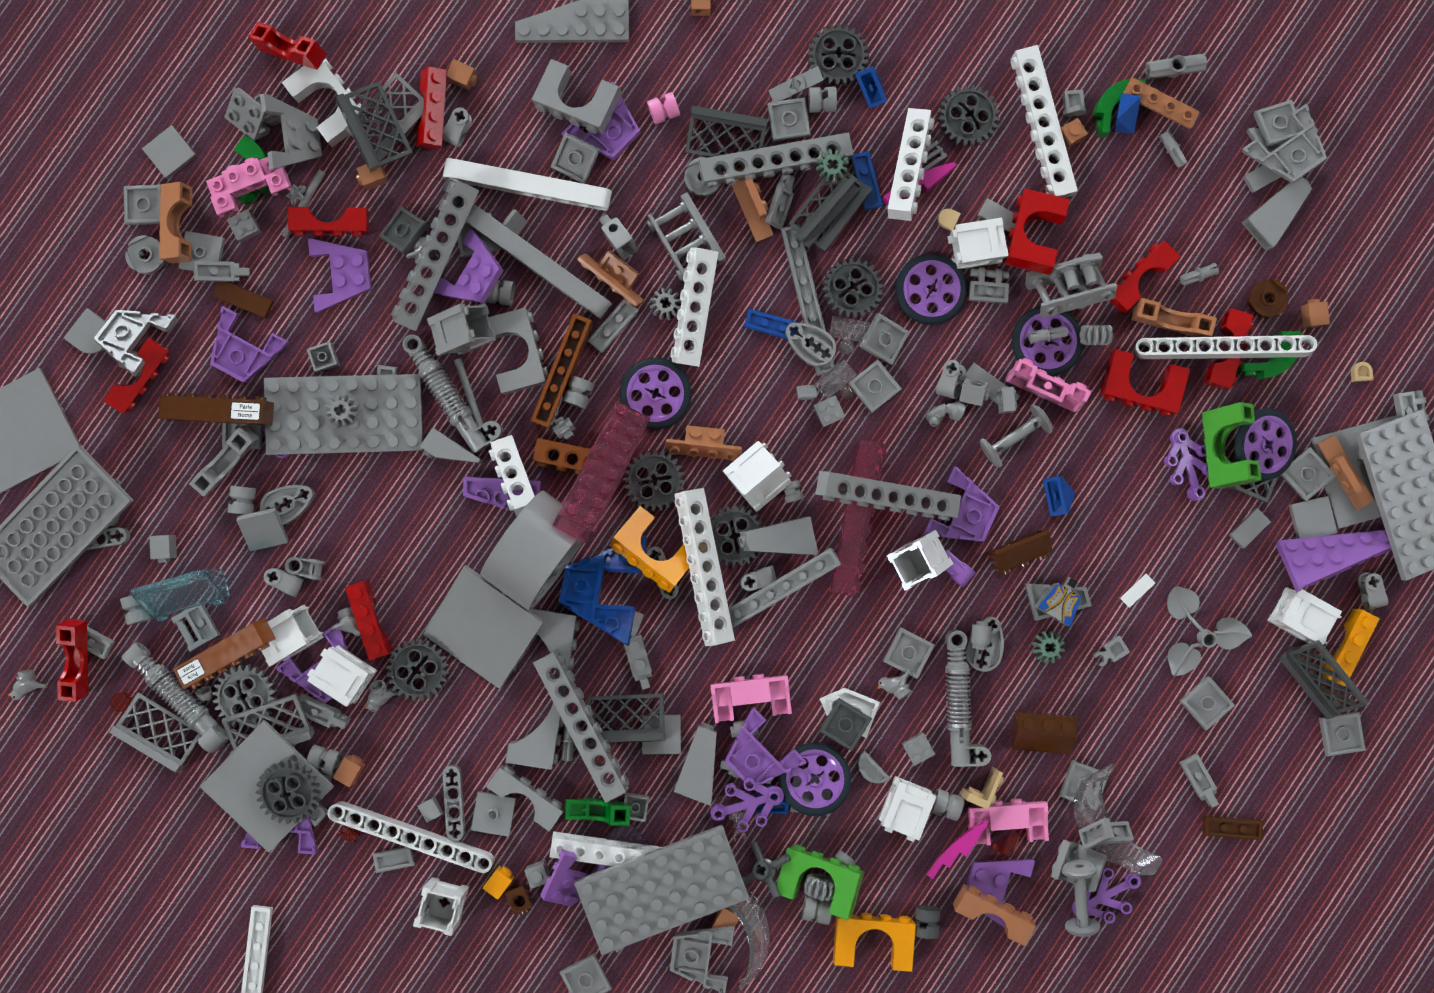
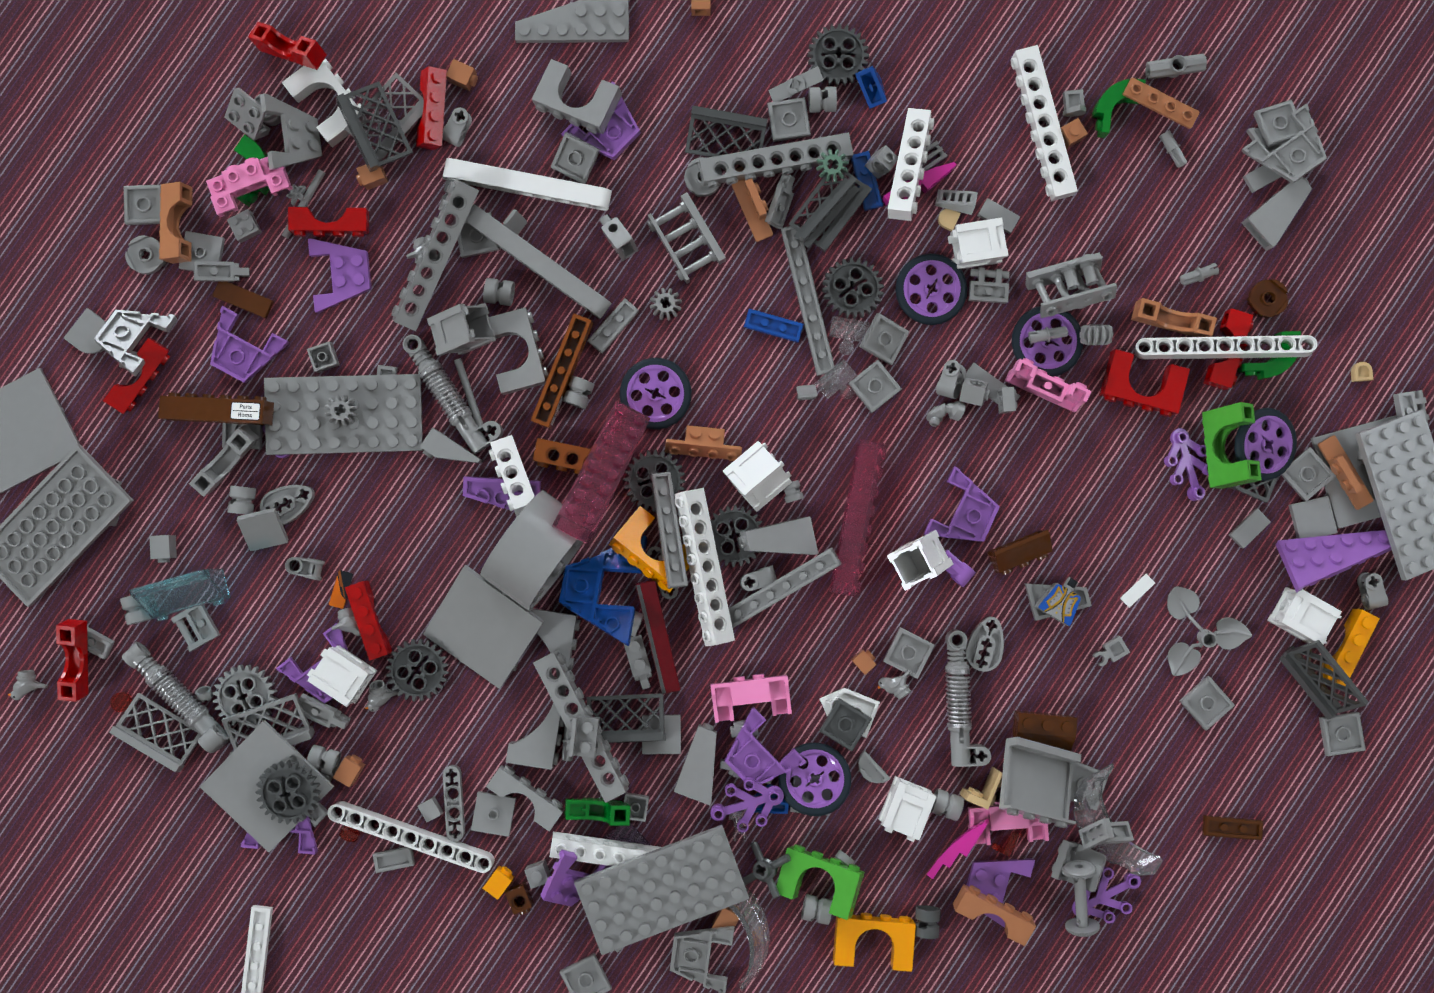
light grey beam [86,527,130,551] -> none
light grey tile [142,125,197,179] -> none
dark orange brick [173,618,276,689] -> none
white container [262,605,324,667] -> none
light grey piece [263,568,304,597] -> none
dark grey tile [379,206,429,255] -> none
white container [413,877,469,936] -> none
medium lavender wing [433,228,503,304] -> none
light grey gear [552,416,576,440] -> none
nougat bracket [577,250,644,307] -> none
bright pink wheel [647,92,680,125] -> none
white brick [671,247,718,367] -> none
light grey piece [785,323,836,367] -> none
light grey gear [804,872,835,901] -> none
light grey piece [813,395,845,428] -> none
light grey brick [815,471,961,521] -> none
light grey piece [901,732,935,766] -> none
dark grey gear [938,84,1000,148] -> none
light grey brick [970,621,992,650] -> none
light grey hose [980,405,1053,467] -> none
red arch [1005,188,1070,275] -> none
sand green gear [1032,631,1065,664] -> none
blue slope [1043,476,1075,517] -> none
red arch [1109,241,1181,314] -> none
blue slope [1115,94,1141,134] -> none
light grey hinge [1179,753,1219,808] -> none
nougat brick [1301,299,1330,329] -> none
none -> sticker [329,570,353,609]
none -> light grey bracket [566,715,600,758]
none -> dark red tile [636,579,681,694]
none -> light grey tile [651,472,688,589]
none -> nougat plate [850,649,876,675]
none -> light grey brick [865,145,898,179]
none -> light grey slope [935,189,978,215]
none -> light grey panel [999,737,1081,828]

